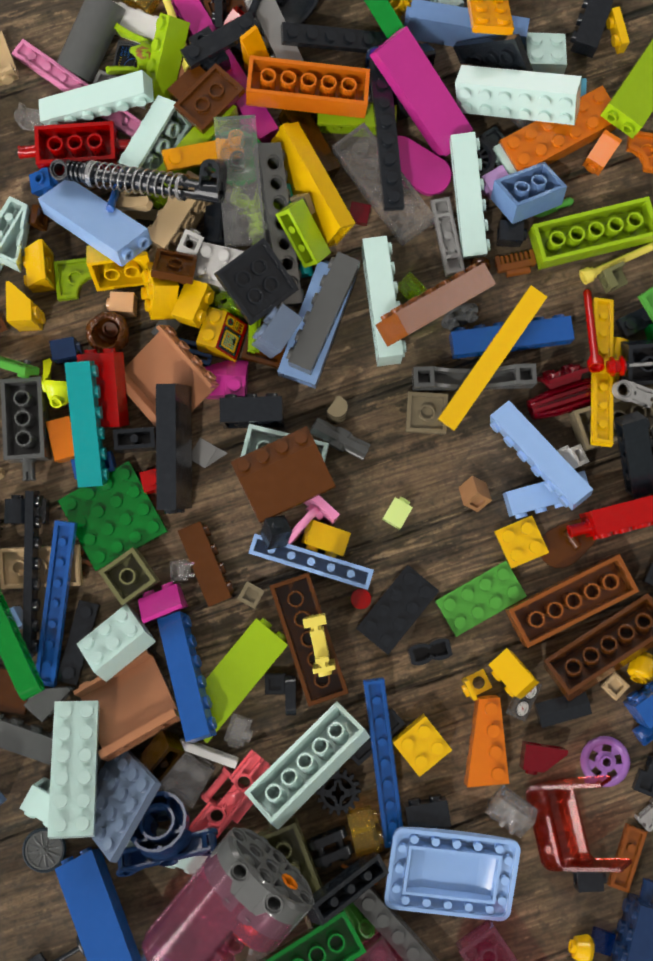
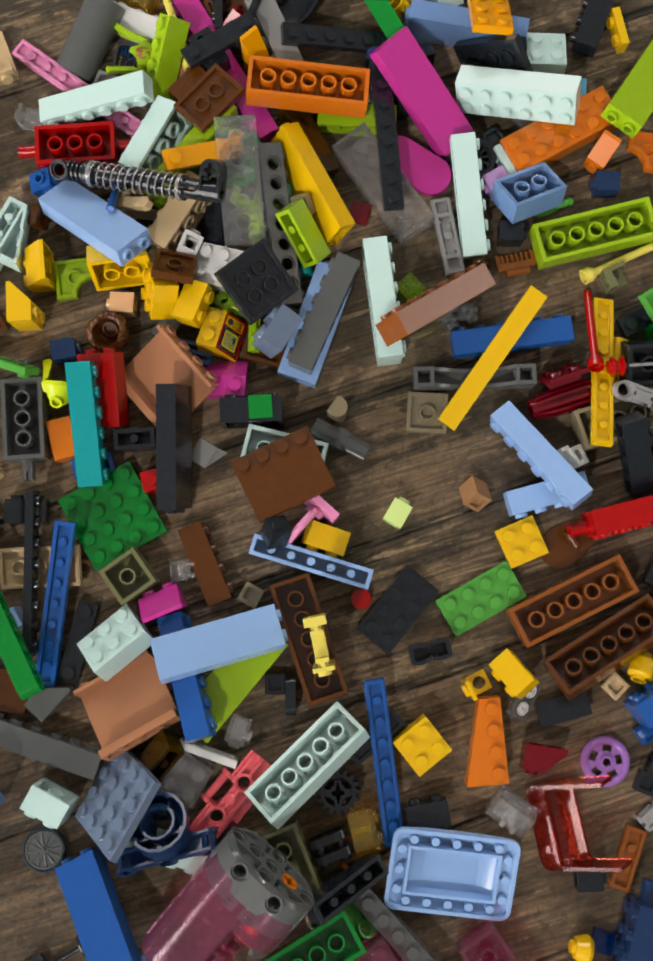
light aqua brick [47,700,100,839] -> none
none -> light blue brick [150,604,288,684]
none -> green sticker [248,394,273,419]
none -> dark blue brick [588,171,620,198]

